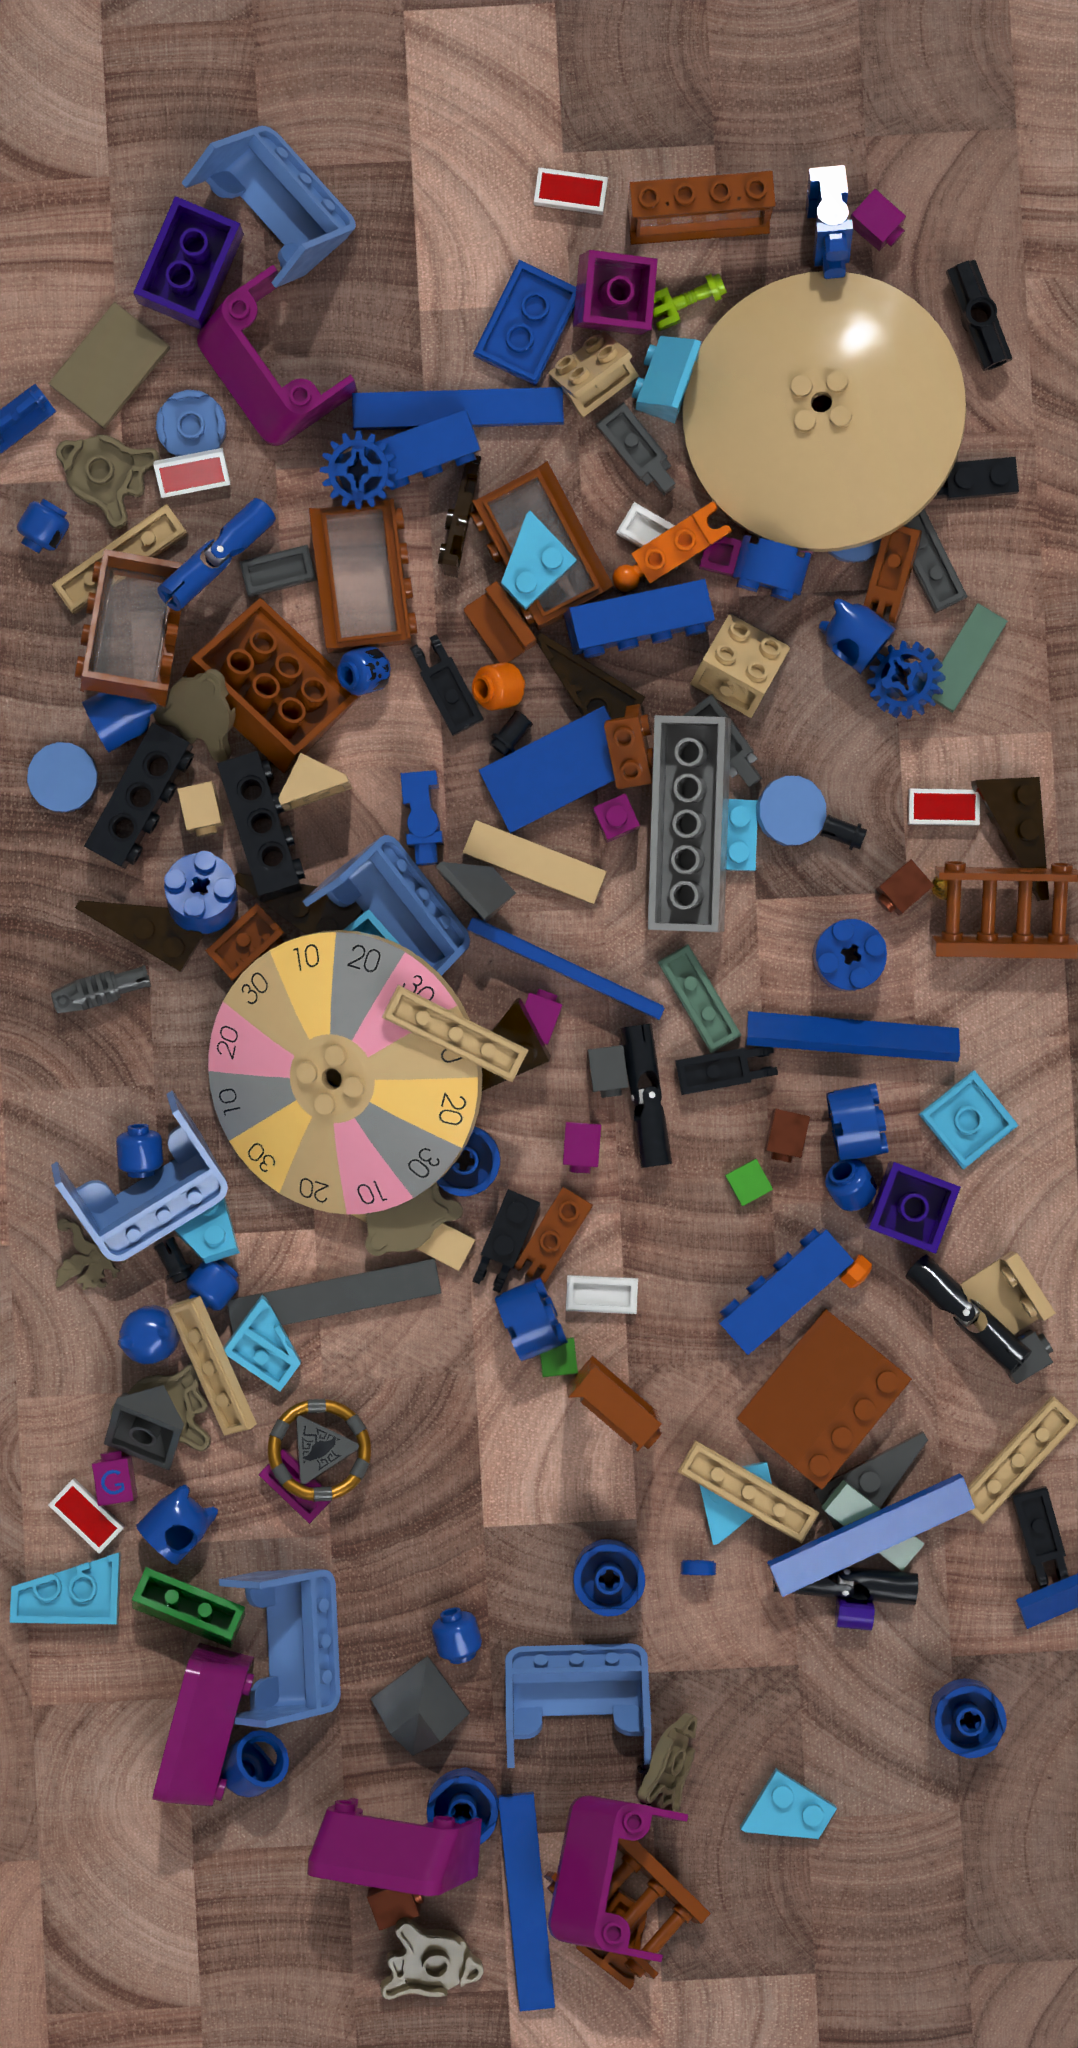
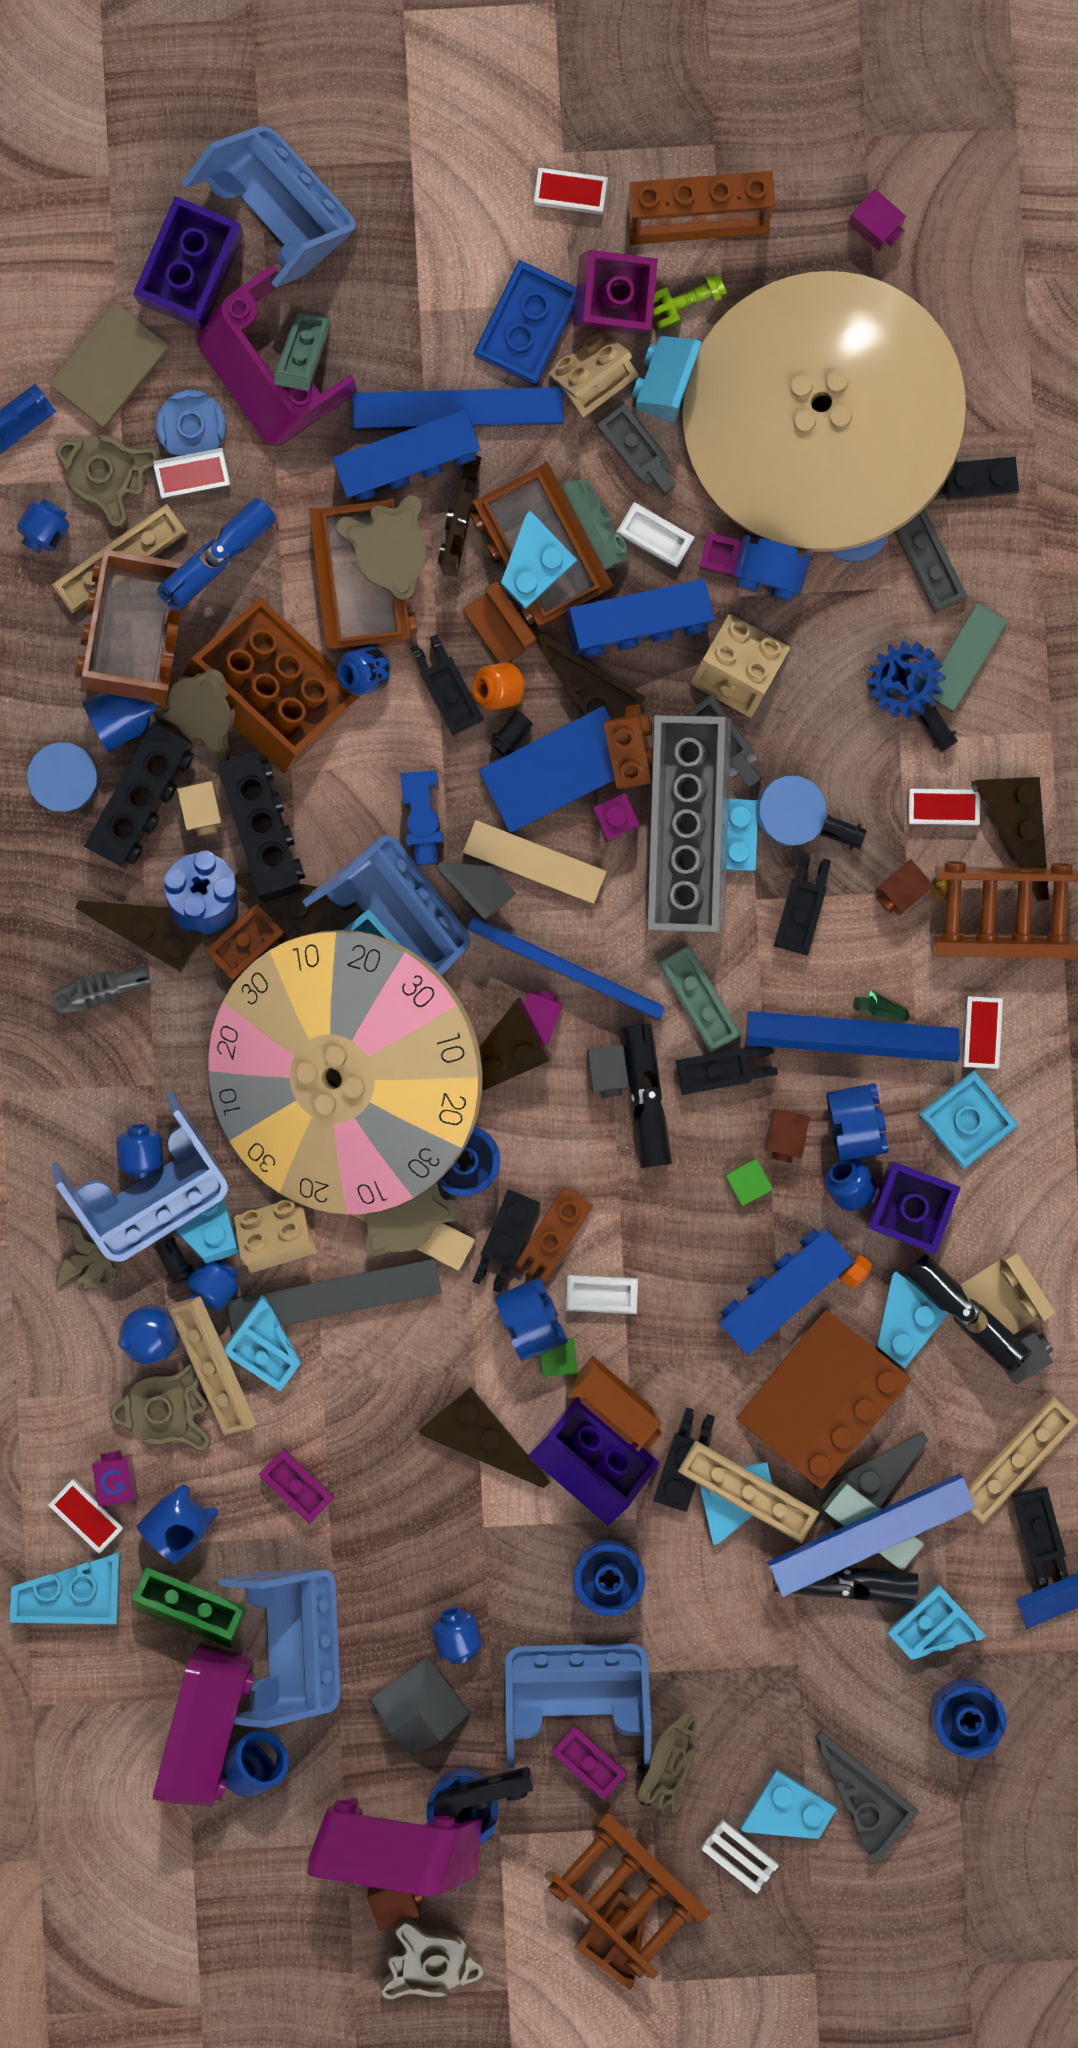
dark grey slope [104,1385,184,1470] -> none
dark grey tile [239,545,317,597] -> none
piece [268,1399,371,1502] -> none
tan slope [278,753,352,812] -> none
blue gear [320,431,398,509] -> none
tan tile [382,985,528,1082] -> none
blue tile [498,1791,555,2011] -> none
magenta windscreen [548,1795,688,1962] -> none
magenta brick [563,1122,601,1174] -> none
orange plate [612,501,732,592] -> none
blue tile [680,1560,716,1575] -> none
blue hips [806,165,853,279] -> none
blue brick [812,919,887,992] -> none
blue piece [819,598,896,674] -> none
dark purple brick [835,1597,875,1631] -> none
dark orange hinge [864,526,922,624] -> none
black piece [946,260,1012,371] -> none
none -> tan bracket [234,1199,318,1274]
none -> sand green tile [274,312,331,391]
none -> dark tan tile [336,495,427,600]
none -> dark brown wing [418,1386,550,1488]
none -> black hinge [434,1766,533,1817]
none -> dark purple slope [528,1397,660,1526]
none -> magenta plate [551,1724,627,1801]
none -> sand green hinge [563,479,630,570]
none -> black hinge [653,1407,715,1512]
none -> white tile [701,1819,779,1894]
none -> black hinge [773,852,831,956]
none -> dark grey wing [815,1730,919,1865]
none -> clear green bar [853,990,910,1021]
none -> medium azure wing [876,1270,949,1368]
none -> medium azure wing [886,1583,986,1660]
none -> black pin [916,706,958,753]
none -> red tile [962,996,1003,1069]

